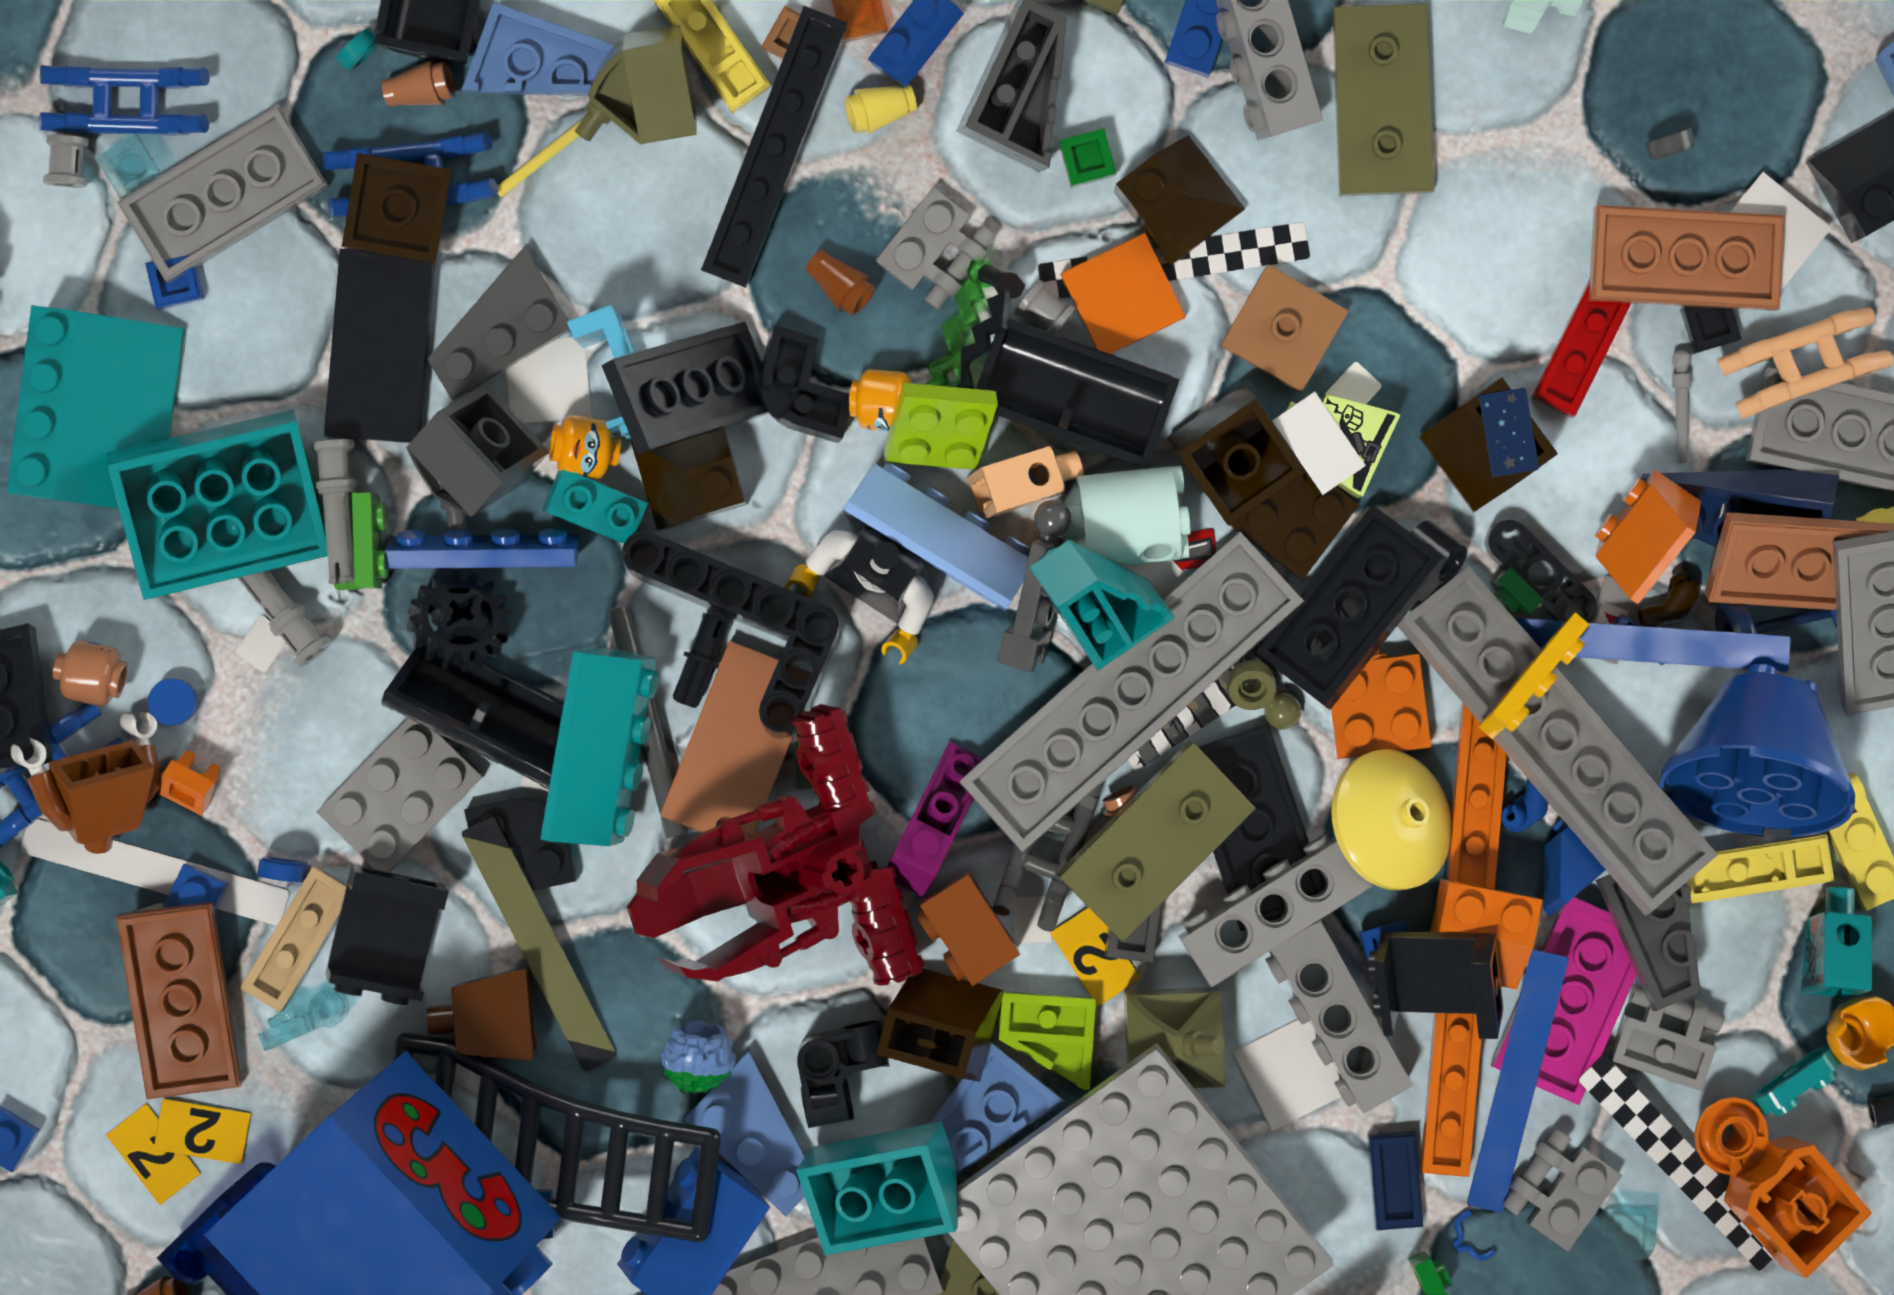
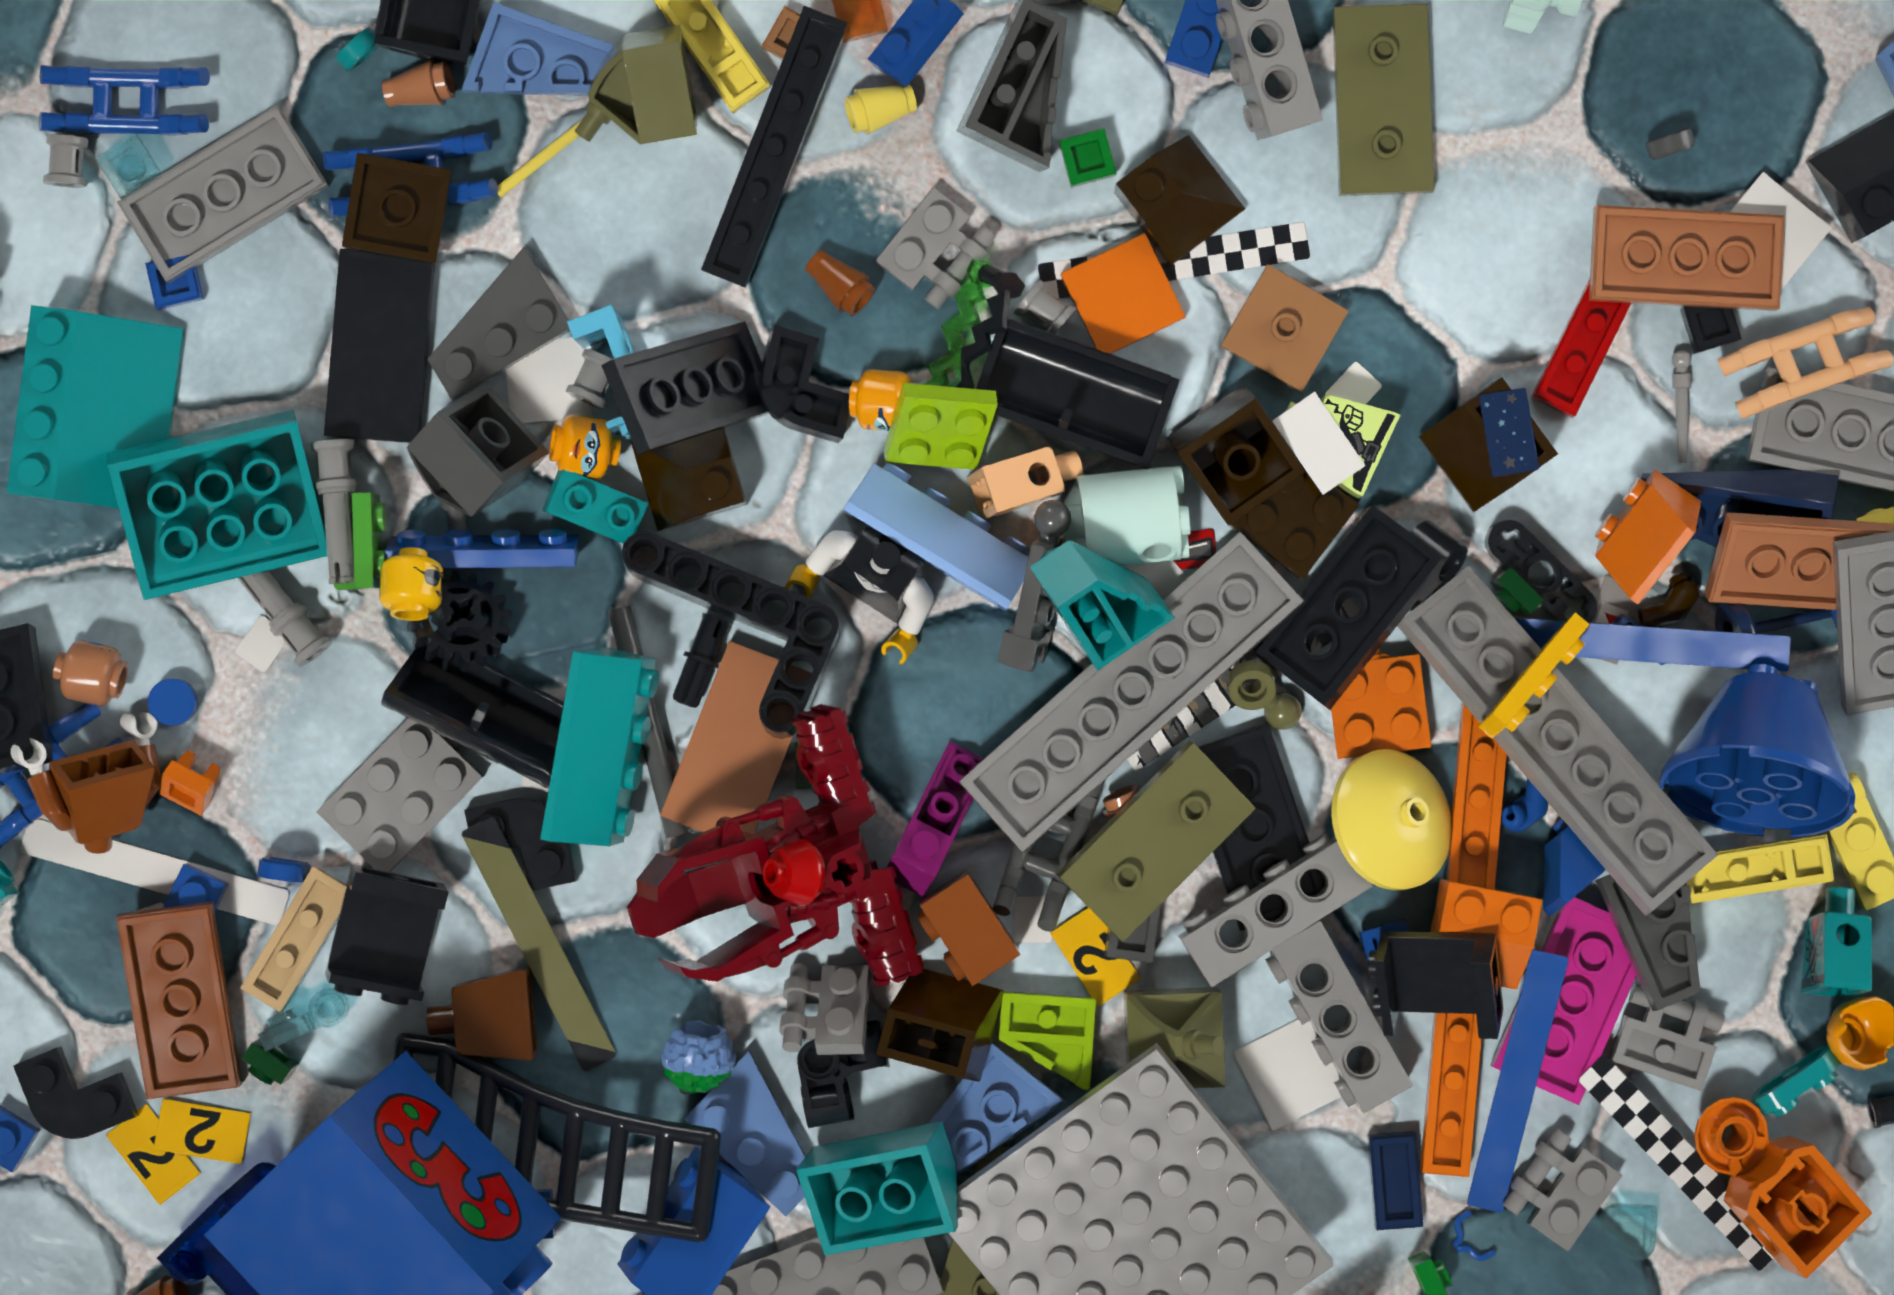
none -> black plate [13,1046,139,1139]
none -> dark green plate [241,1038,299,1085]
none -> yellow head [379,547,443,621]
none -> light grey bush [565,349,612,409]
none -> red cone [763,839,826,906]
none -> light grey plate [779,963,871,1055]

